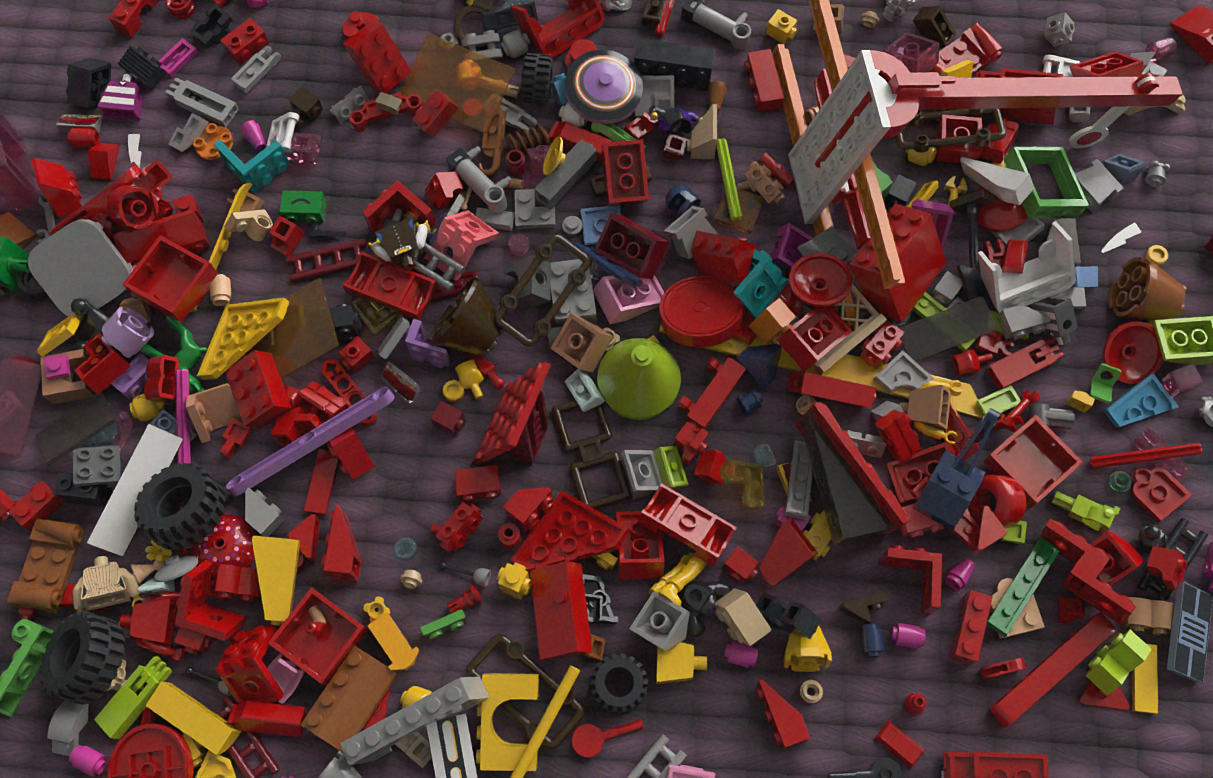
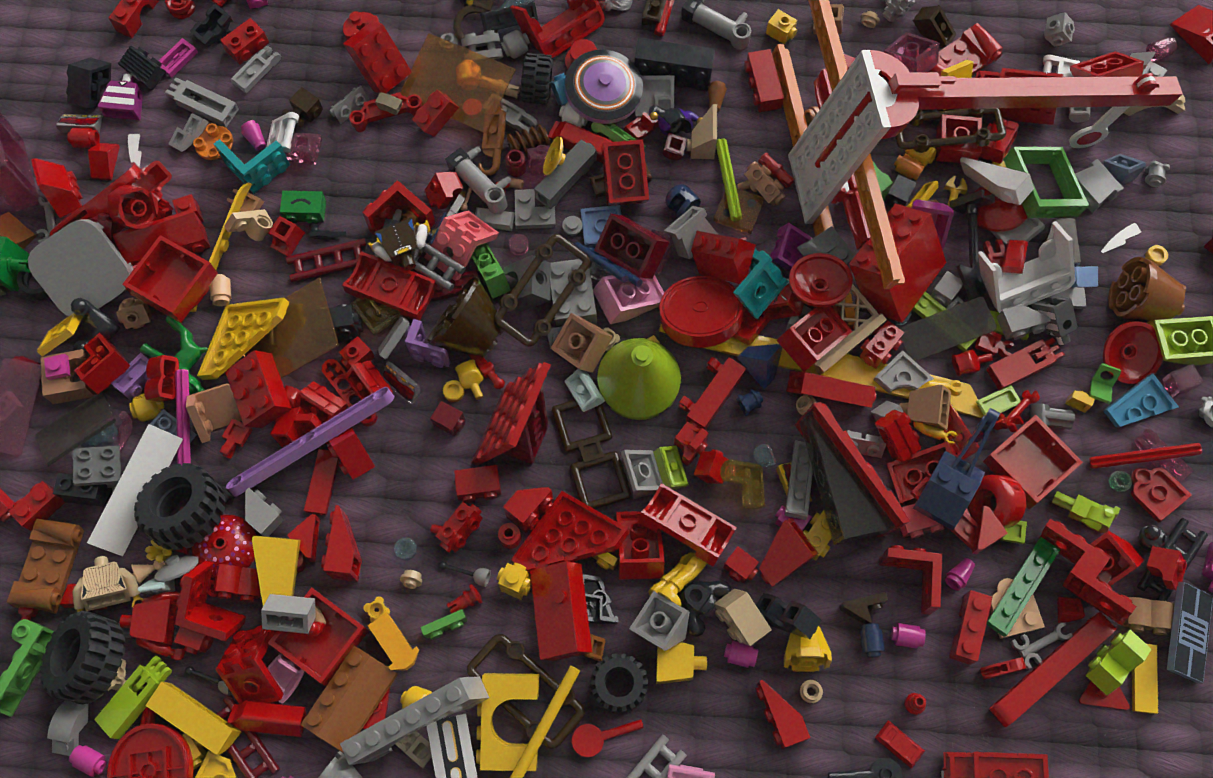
lavender brick [102,307,154,358] -> none
orange brick [749,298,796,345] -> none
none -> light grey brick [261,594,316,634]
none -> red brick [345,360,393,400]
none -> bright green slope [471,243,511,299]
none -> orange brick [894,153,924,180]
none -> light grey bar [1010,623,1072,670]

